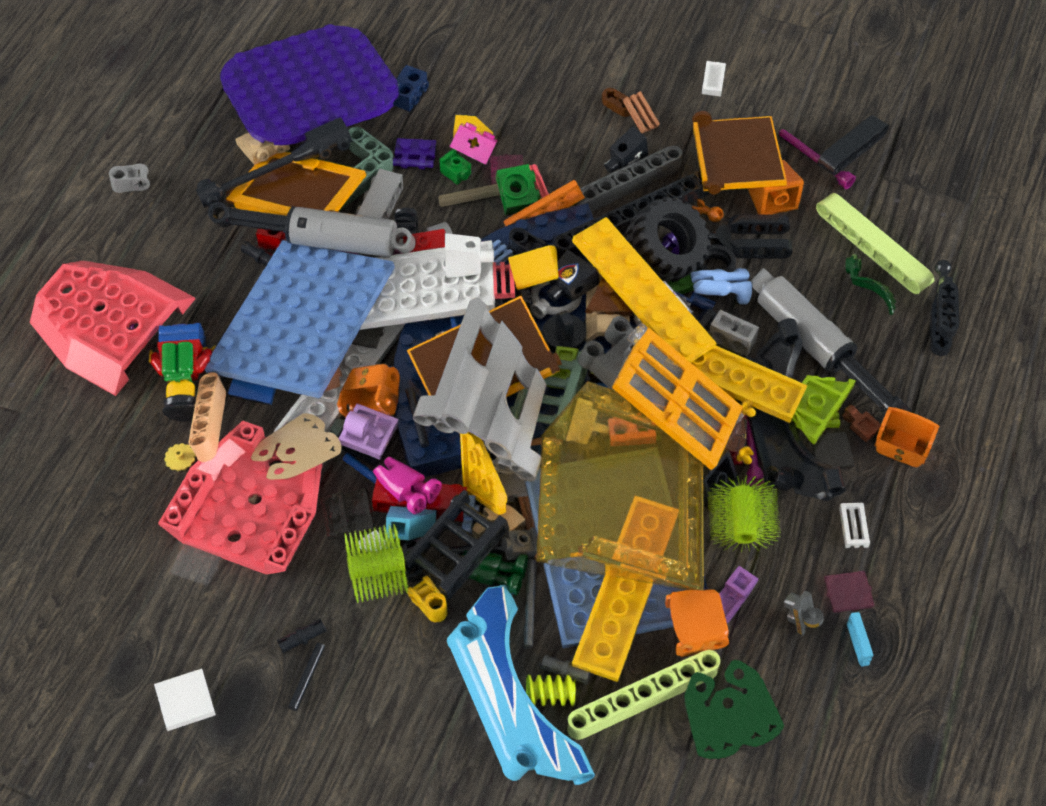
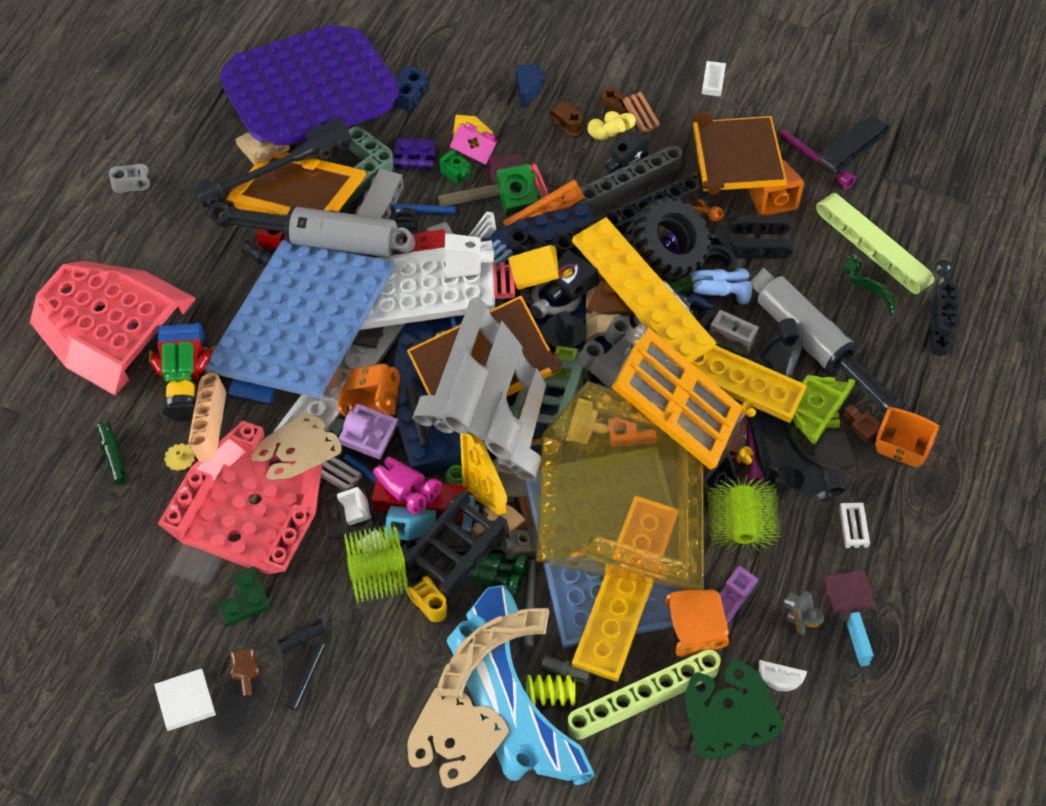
none -> dark green pin [96,422,128,485]
none -> dark green plate [217,566,271,627]
none -> reddish brown piece [230,649,259,696]
none -> white tile [321,457,361,491]
none -> white panel [337,487,371,525]
none -> blue bar [394,204,455,215]
none -> tan piece [407,688,509,788]
none -> tan tile [436,608,549,698]
none -> bright green plate [445,465,463,486]
none -> white tile [469,212,496,239]
none -> dark blue slope [516,64,545,107]
none -> reddish brown piece [549,101,583,137]
none -> light yellow piece [587,111,636,140]
none -> white tile [759,660,807,691]

